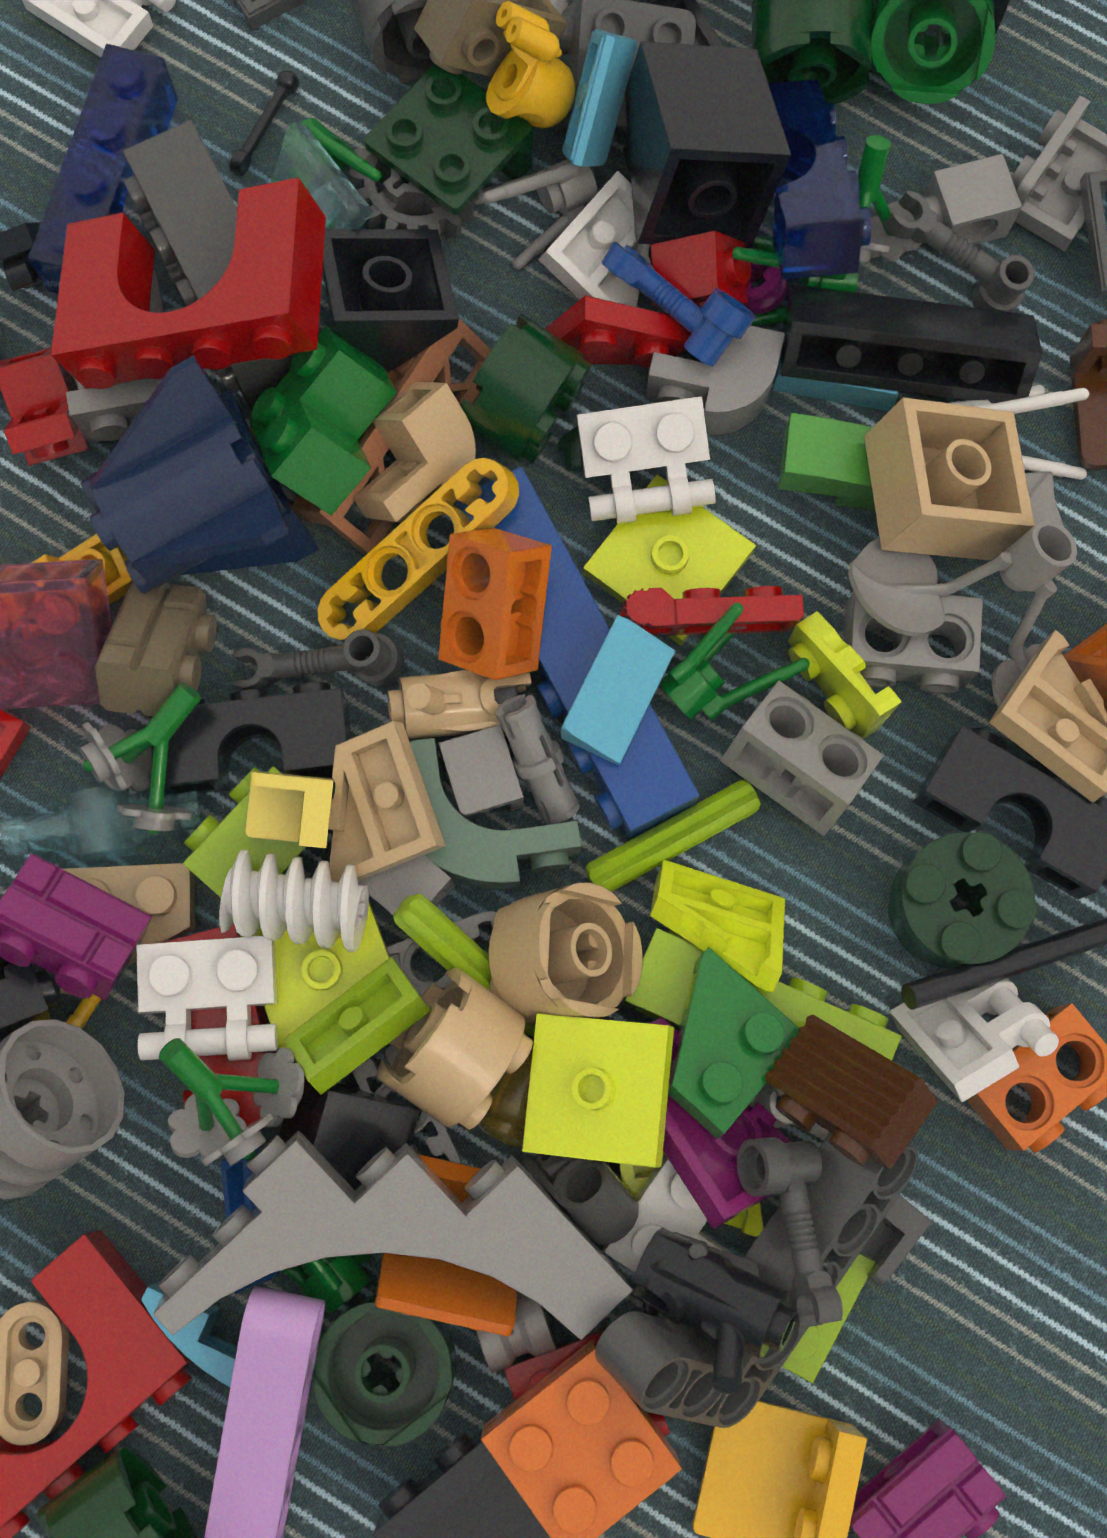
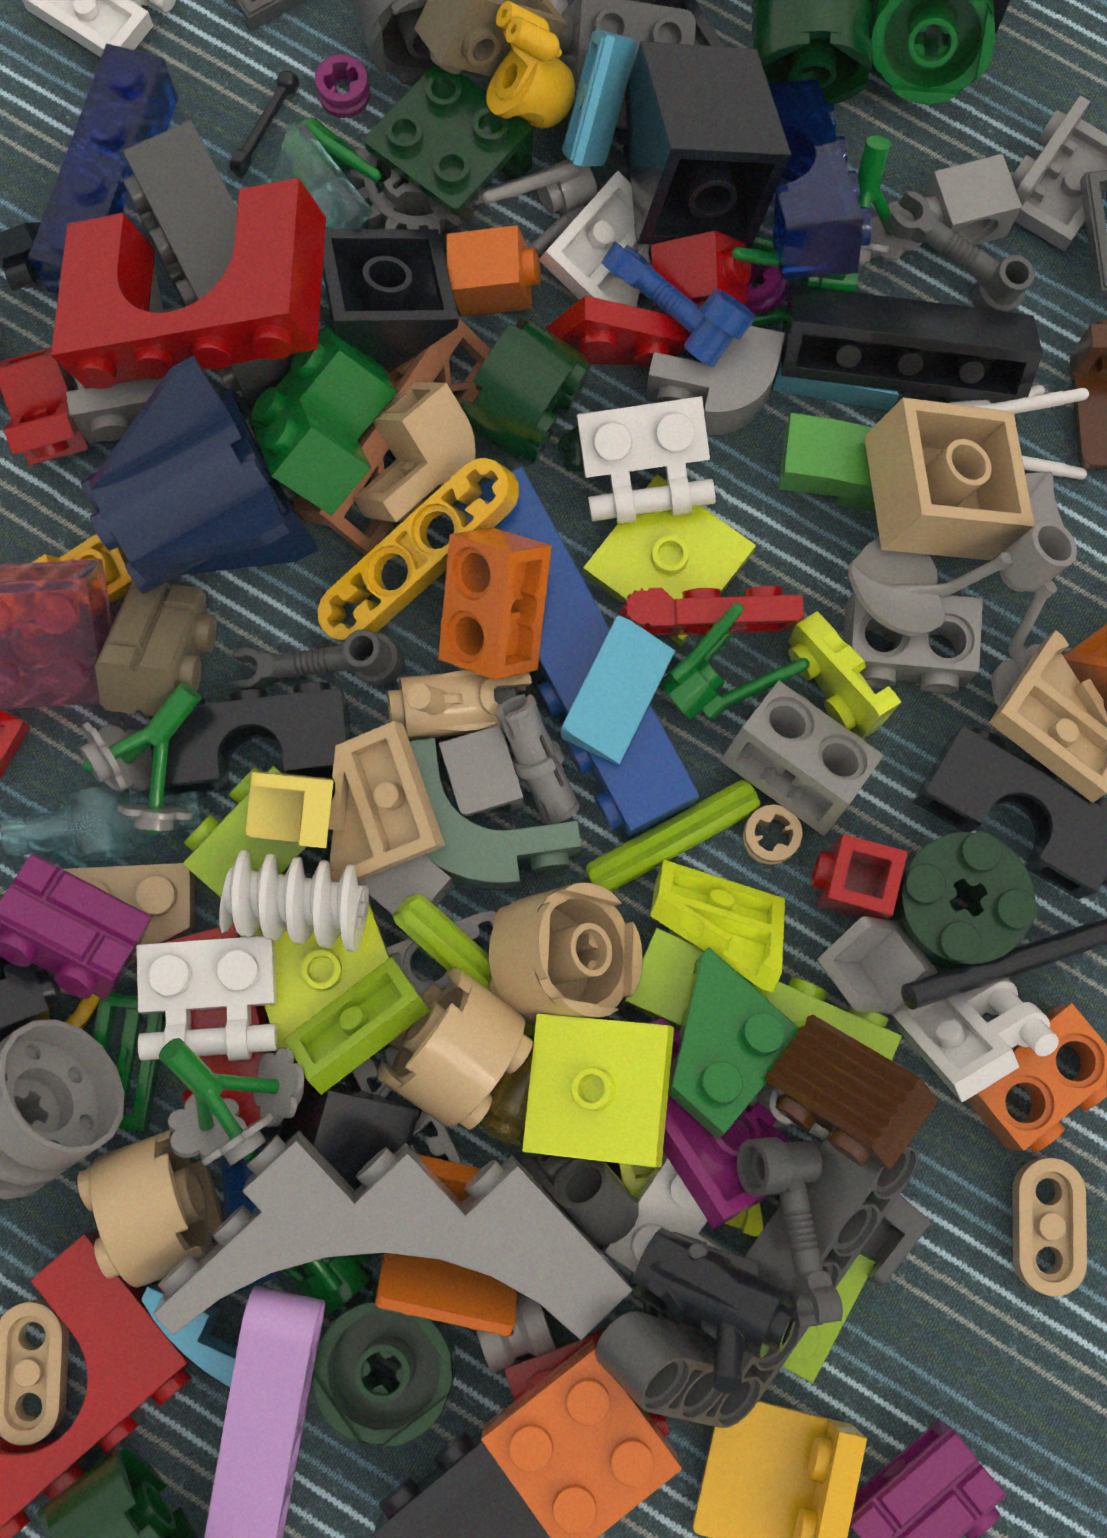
none -> tan brick [77,1130,223,1288]
none -> green tile [93,993,166,1131]
none -> magenta bush [315,54,370,118]
none -> orange brick [447,225,541,317]
none -> tan bush [742,804,803,866]
none -> red brick [810,834,908,919]
none -> light grey panel [817,916,938,1013]
none -> tan plate [1012,1158,1087,1296]

